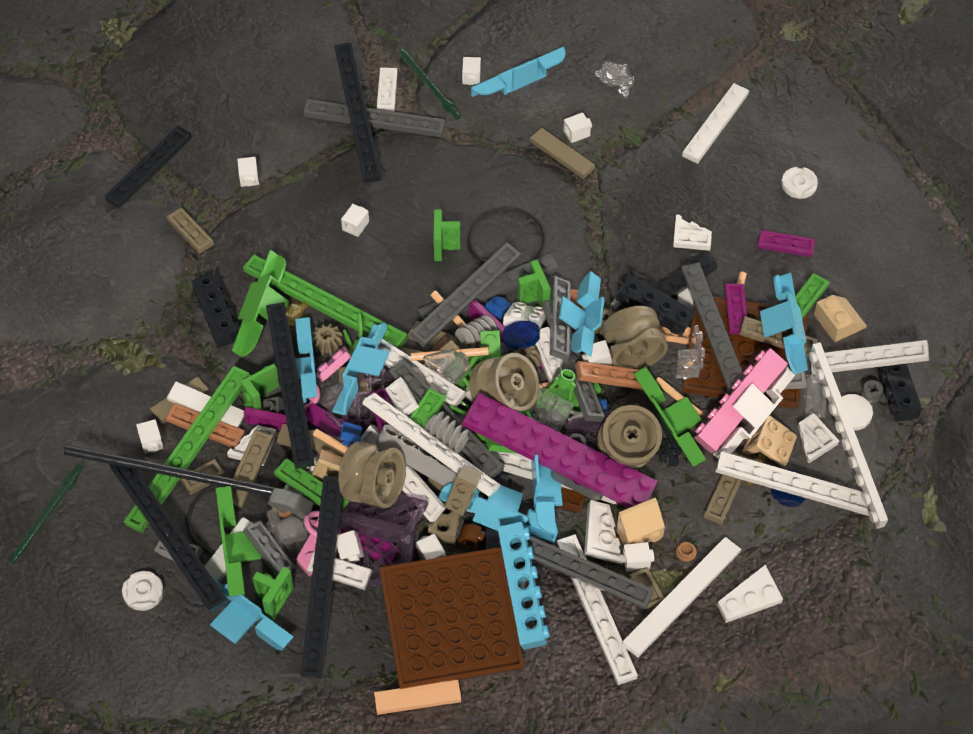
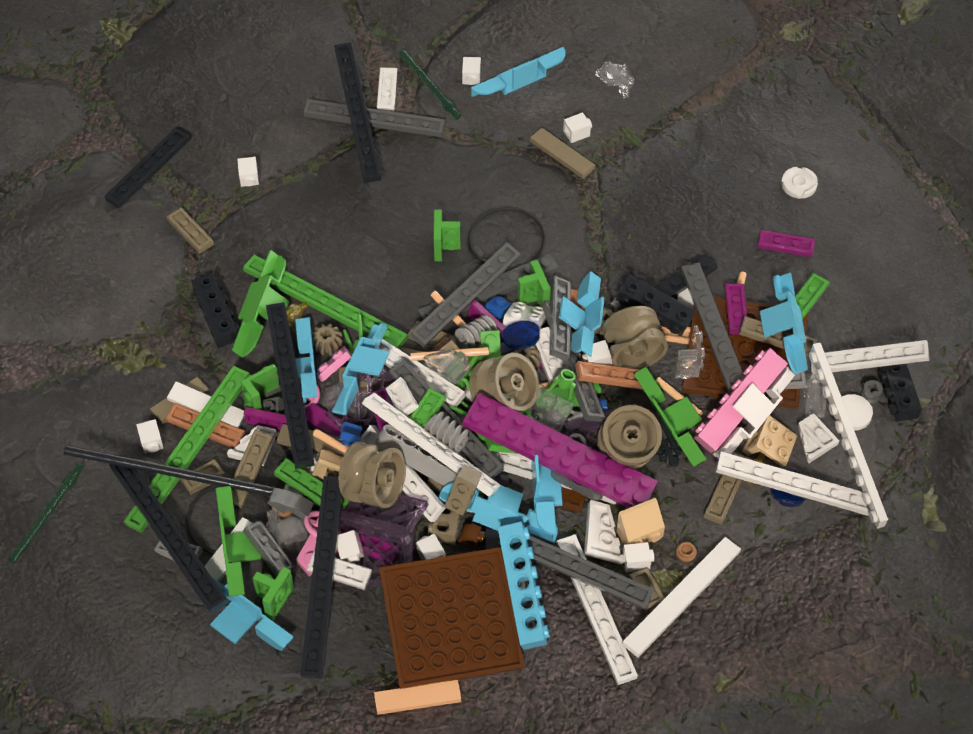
white tile [122,571,164,611] -> none
white brick [341,204,369,237] -> none
white wing [673,215,712,251] -> none
white plate [682,83,749,164] -> none
white wing [717,565,783,623] -> none
tan slope [814,295,867,342] -> none

